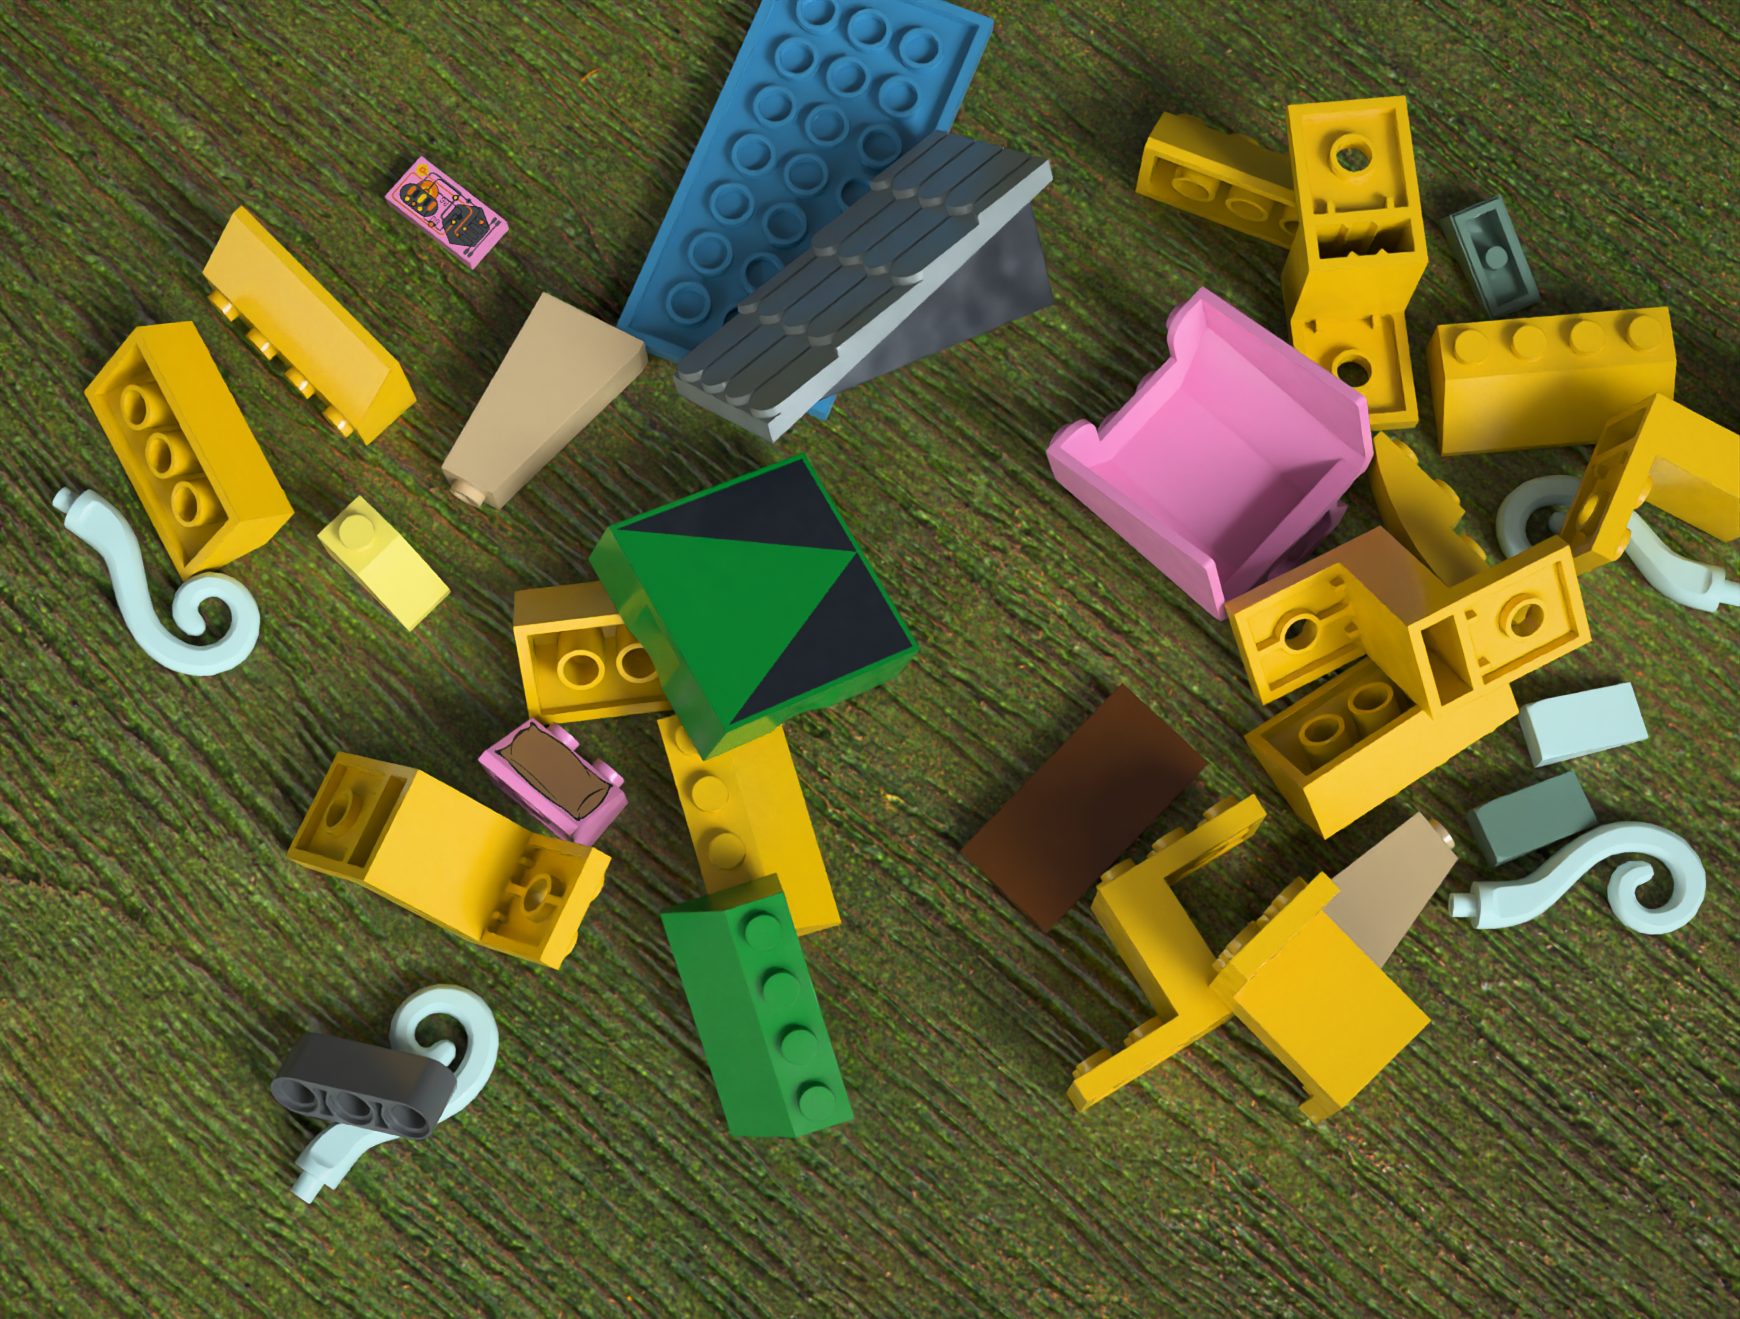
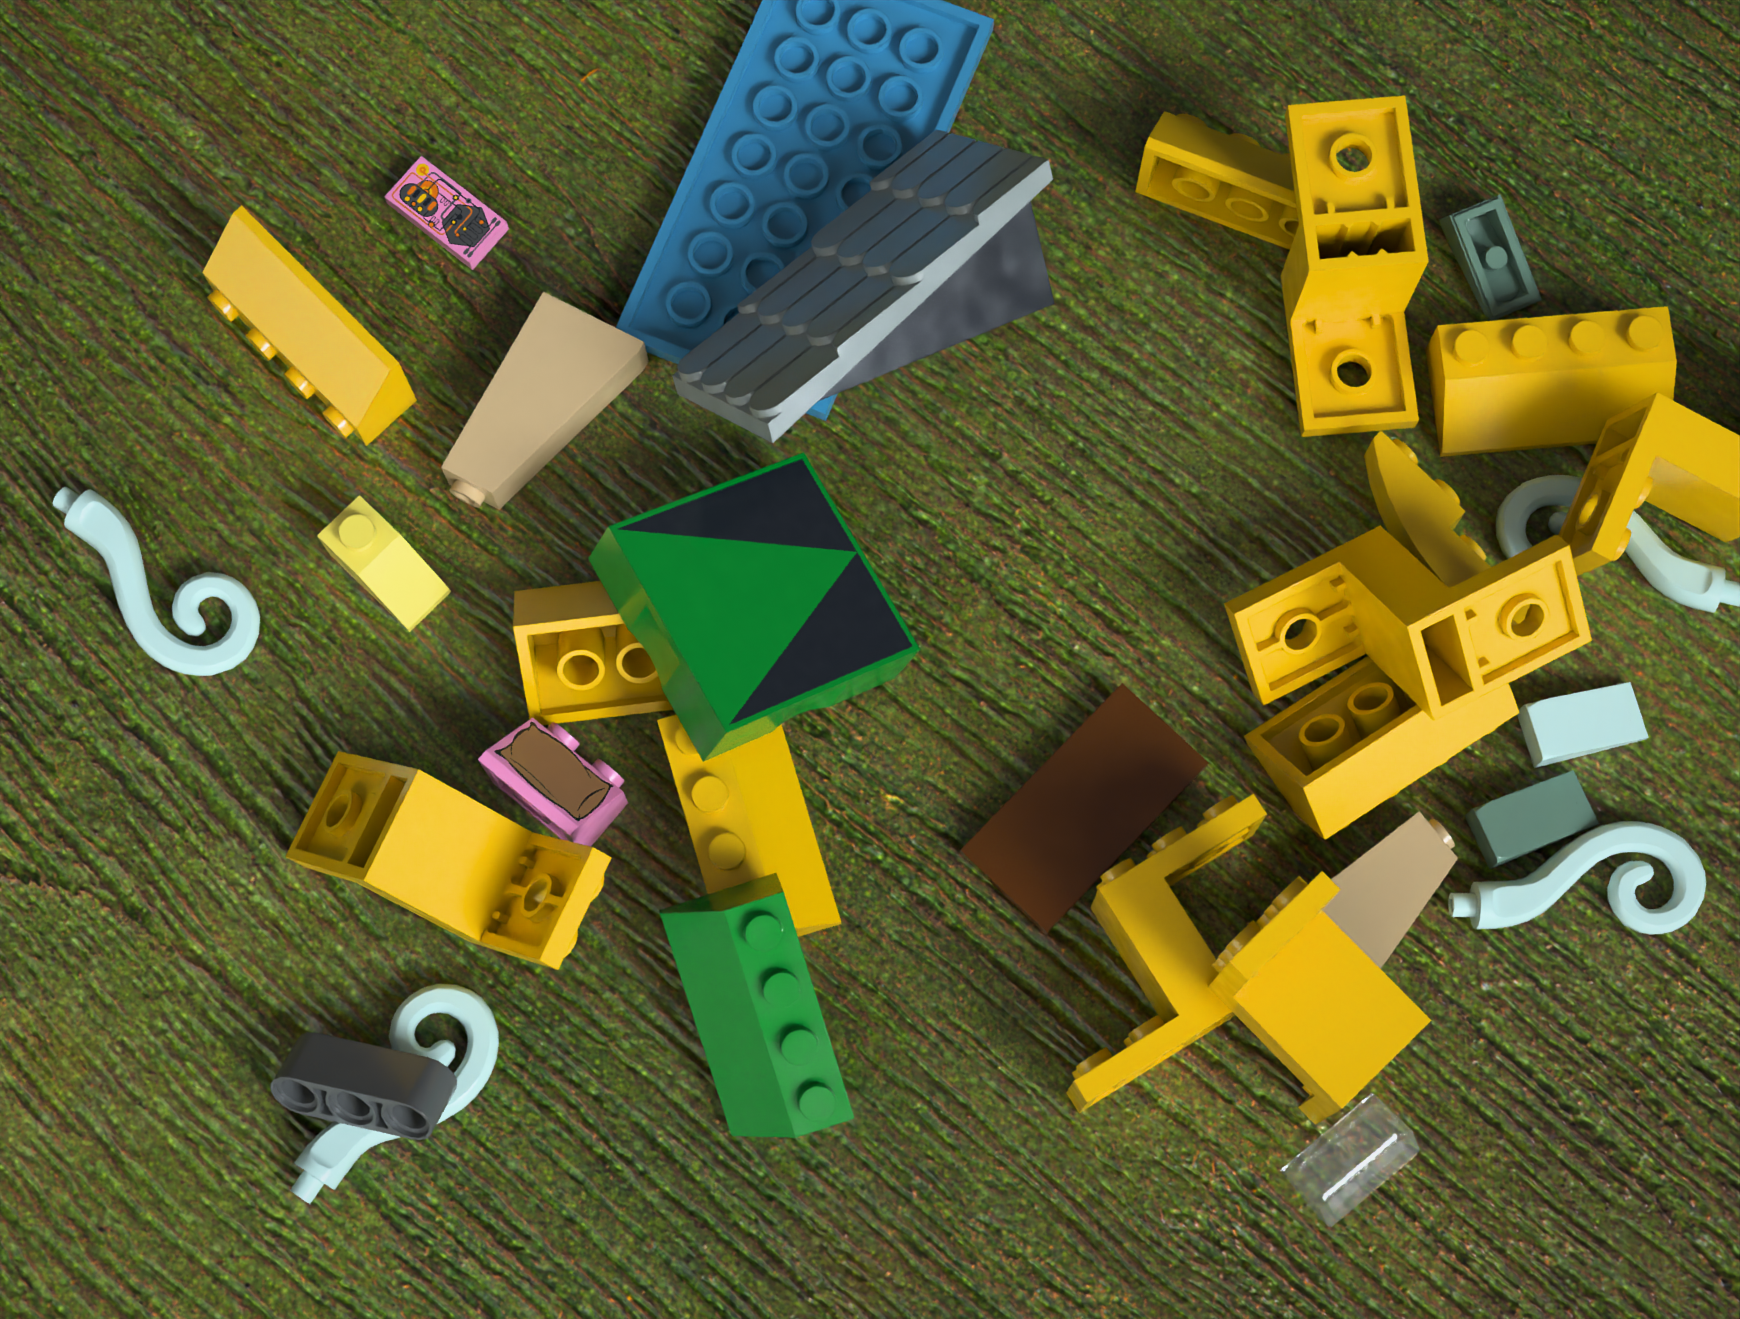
yellow slope [84,321,295,583] -> none
bright pink windscreen [1046,286,1374,621] -> none
none -> clear slope [1281,1093,1420,1227]

